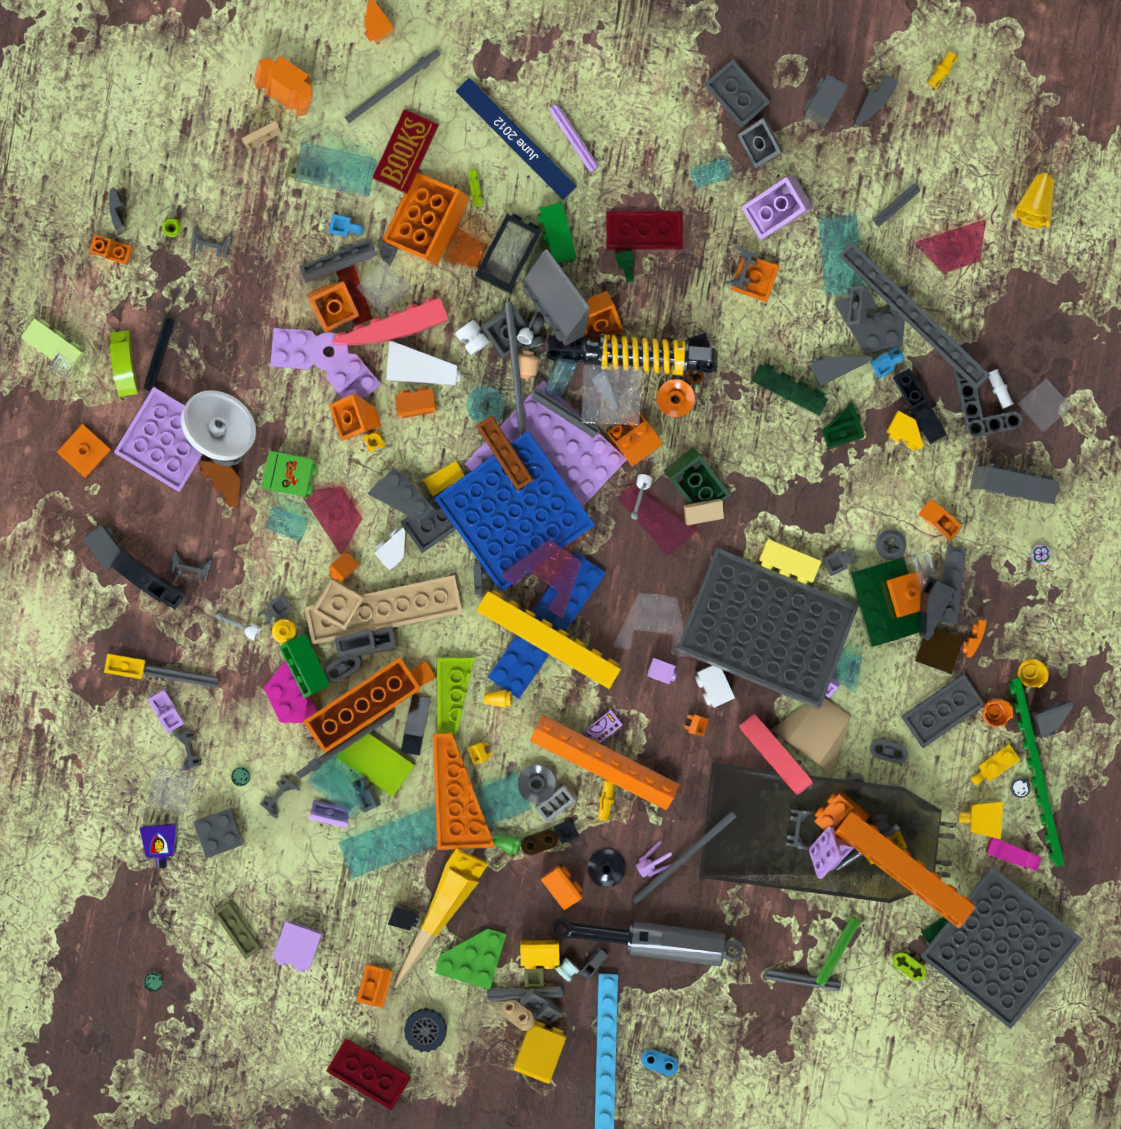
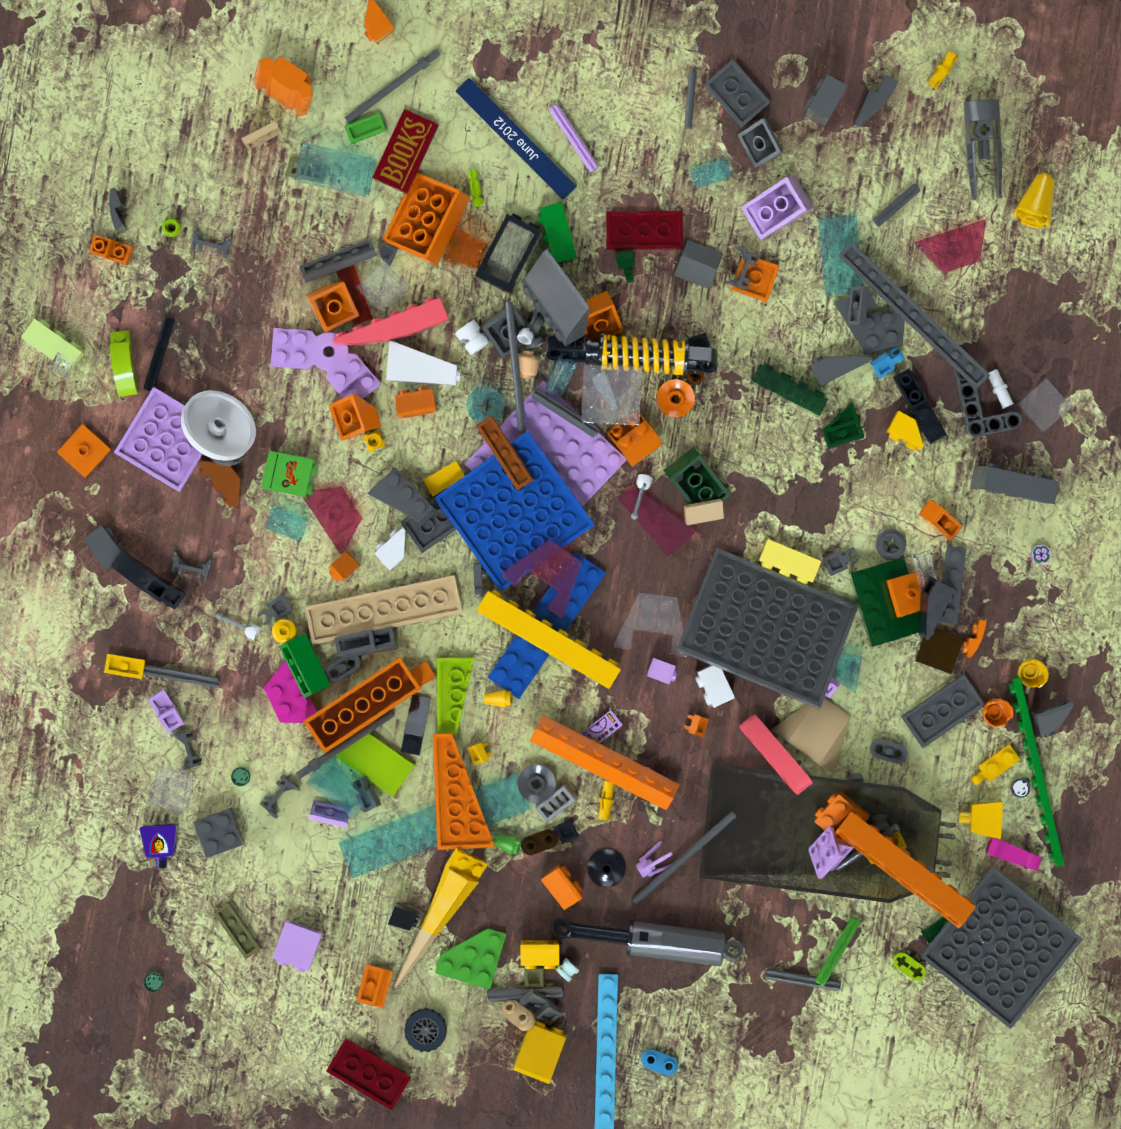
tan tile [312,578,365,631] -> none
dark azure plate [328,214,364,238] -> none
dark grey bar [578,947,609,982] -> none
dark grey piece [786,809,814,850] -> none
none -> bright green tile [344,112,387,145]
none -> dark grey slope [674,240,723,289]
none -> dark grey bar [684,70,697,129]
none -> dark grey piece [964,99,1003,200]

